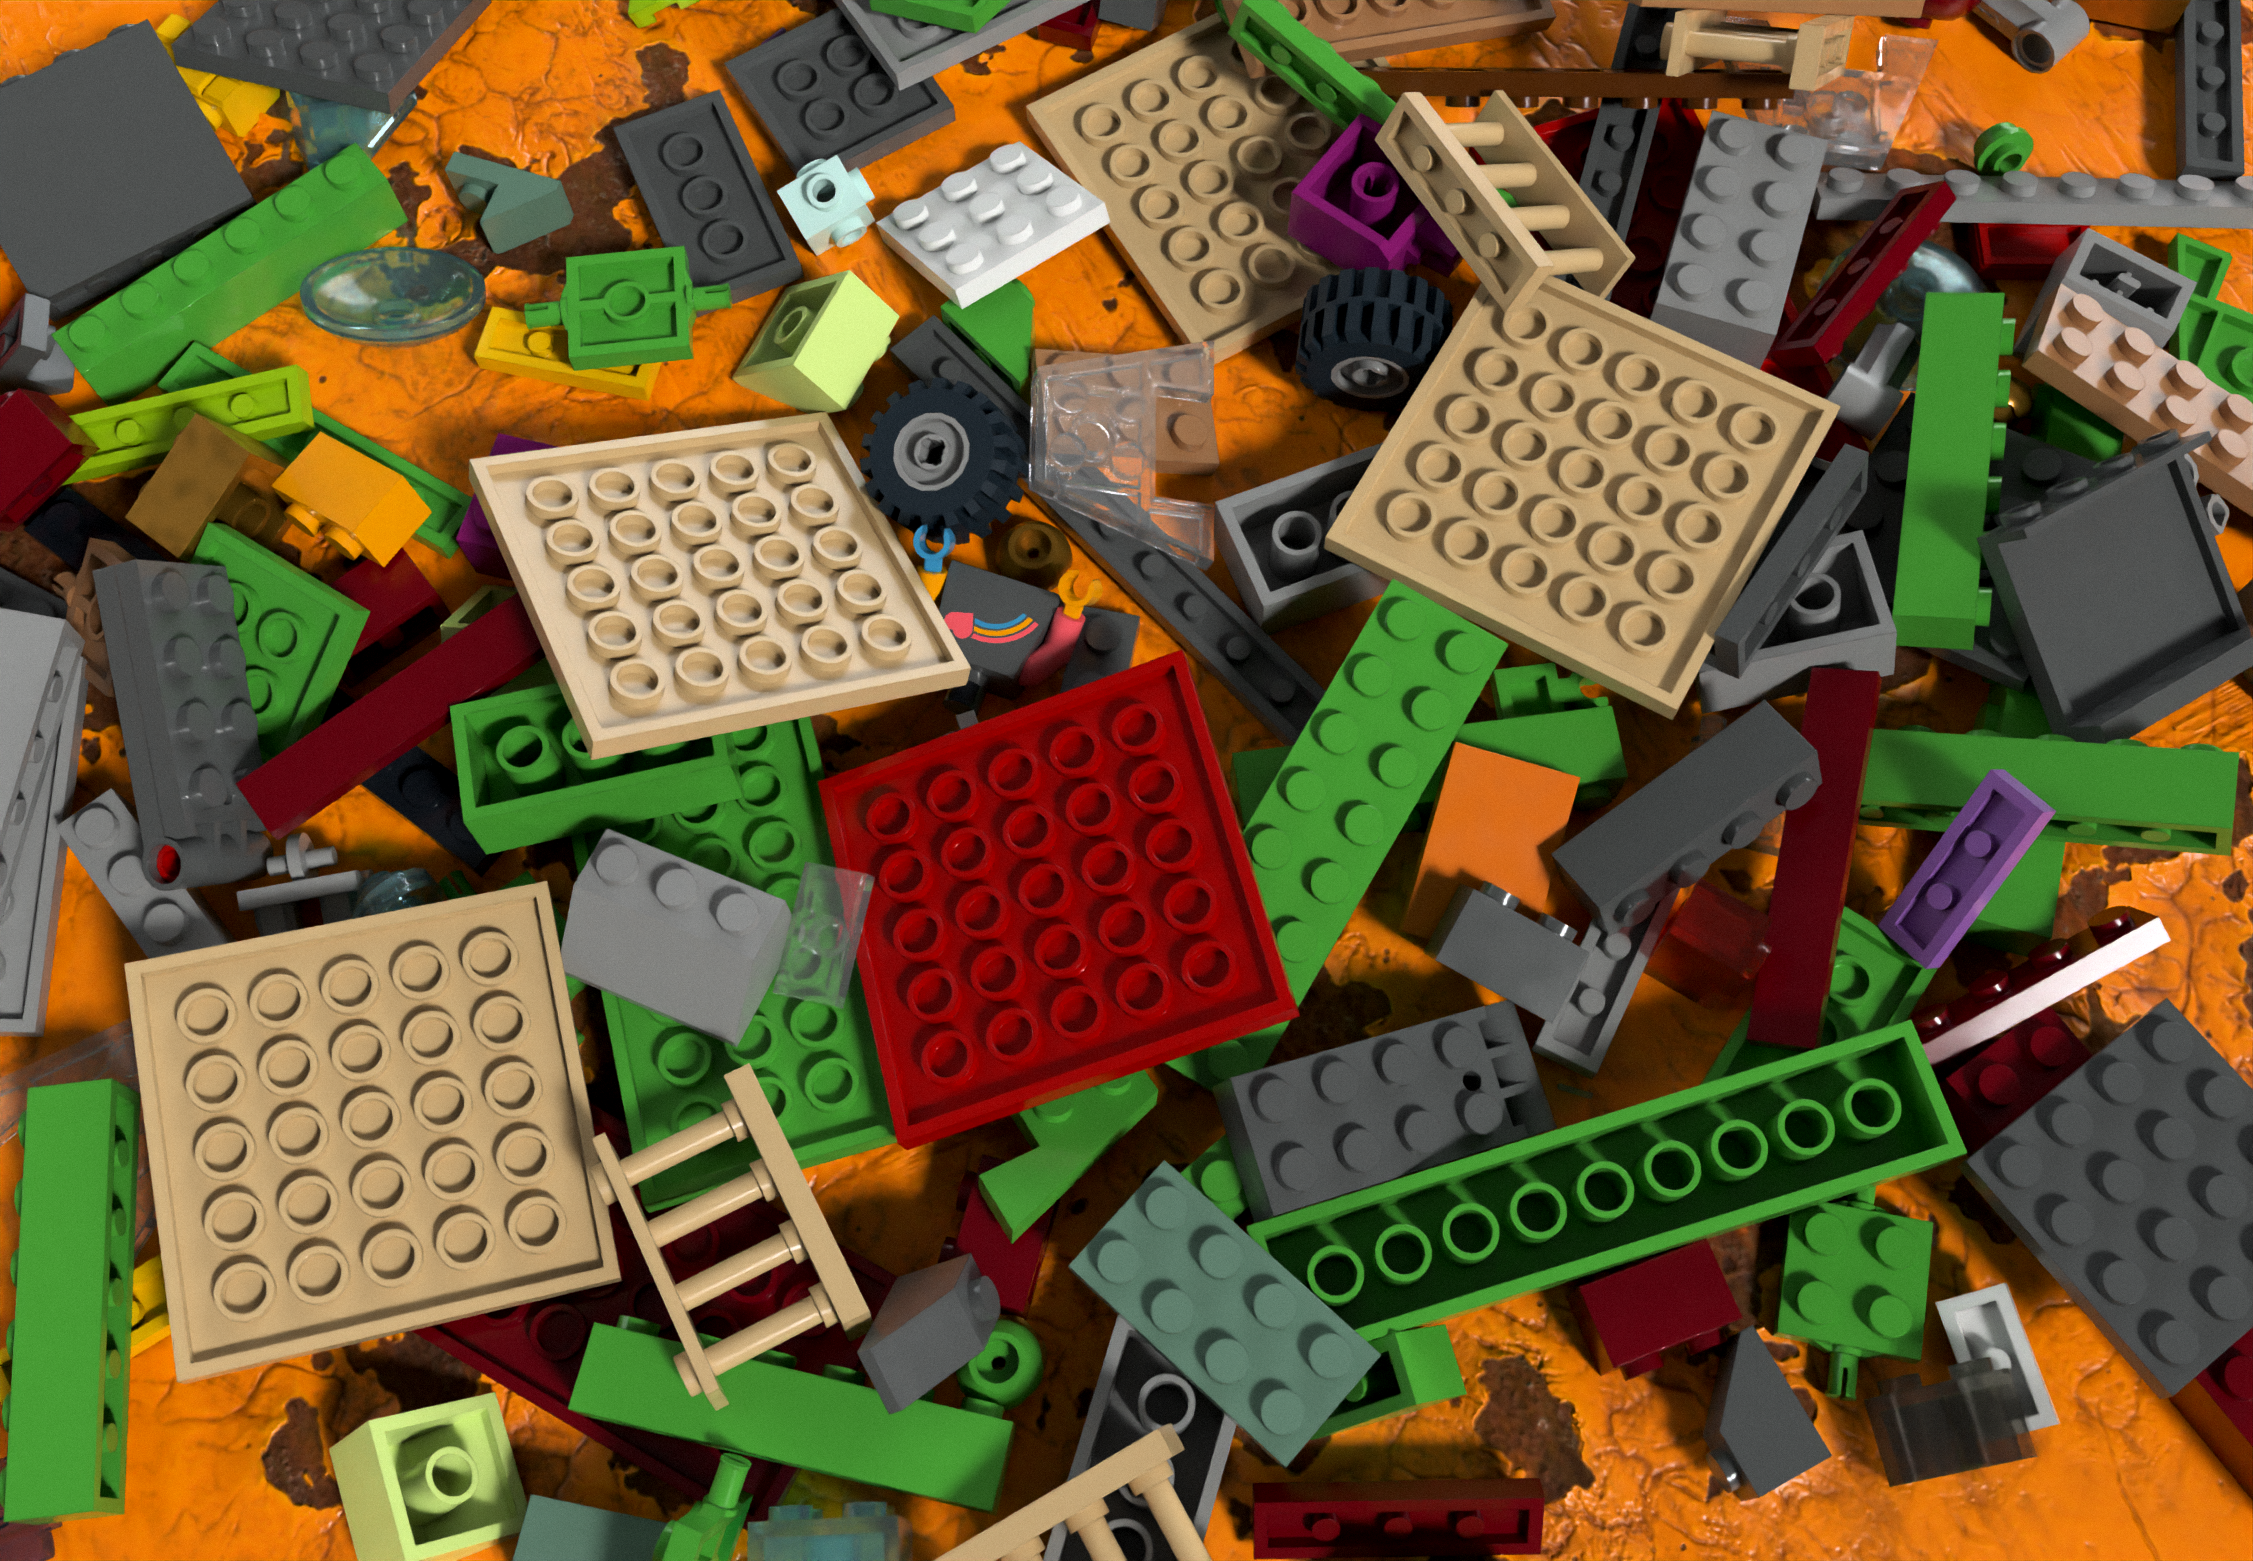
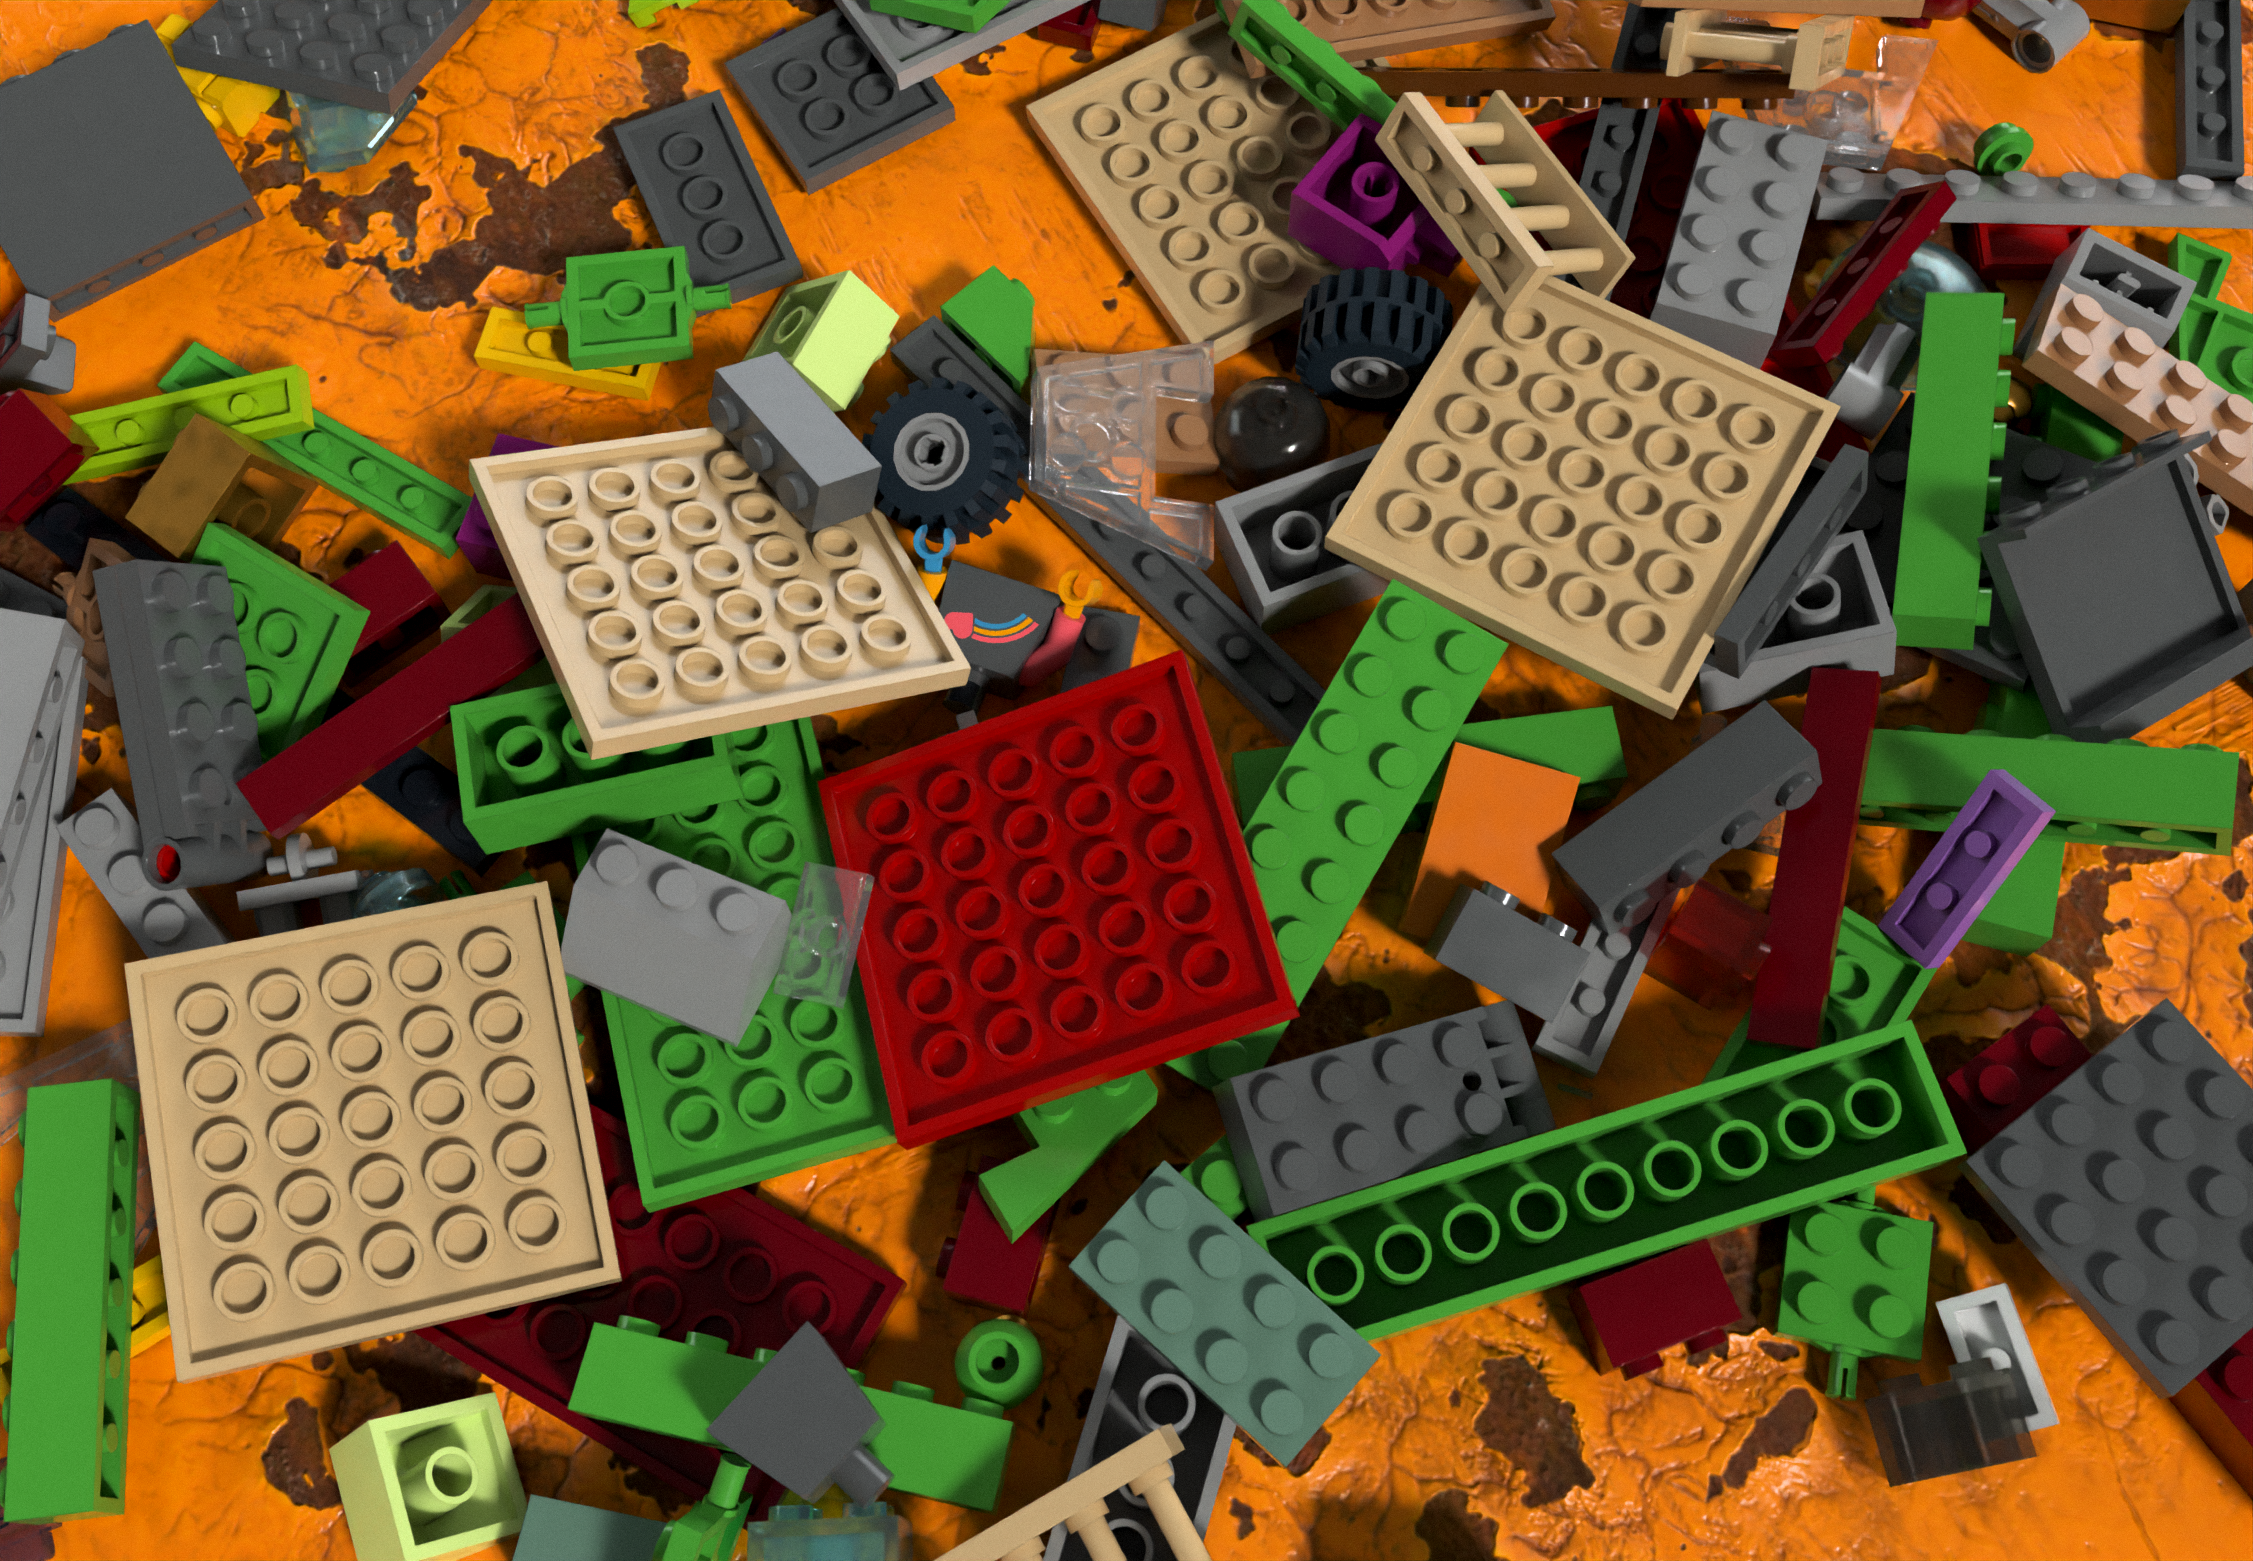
bright green brick [51,142,409,407] -> none
light orange brick [271,431,432,567] -> none
clear light blue dish [300,247,486,350] -> none
sand green slope [445,151,574,254] -> none
tan fence [589,1063,873,1411] -> none
light aqua brick [777,155,875,256] -> none
dark grey slope [857,1253,1001,1414] -> none
white plate [876,141,1110,309] -> none
pearl gold plate [996,521,1073,591] -> none
dark red plate [1252,1478,1545,1559] -> none
bright green slope [1310,1324,1467,1440] -> none
bright green plate [1490,662,1609,720] -> none
dark grey slope [1703,1325,1832,1502] -> none
dark red plate [1909,906,2171,1070] -> none
none -> dark grey torso [706,1321,895,1510]
none -> brick [708,351,882,533]
none -> clear smoke cylinder [1213,376,1331,493]

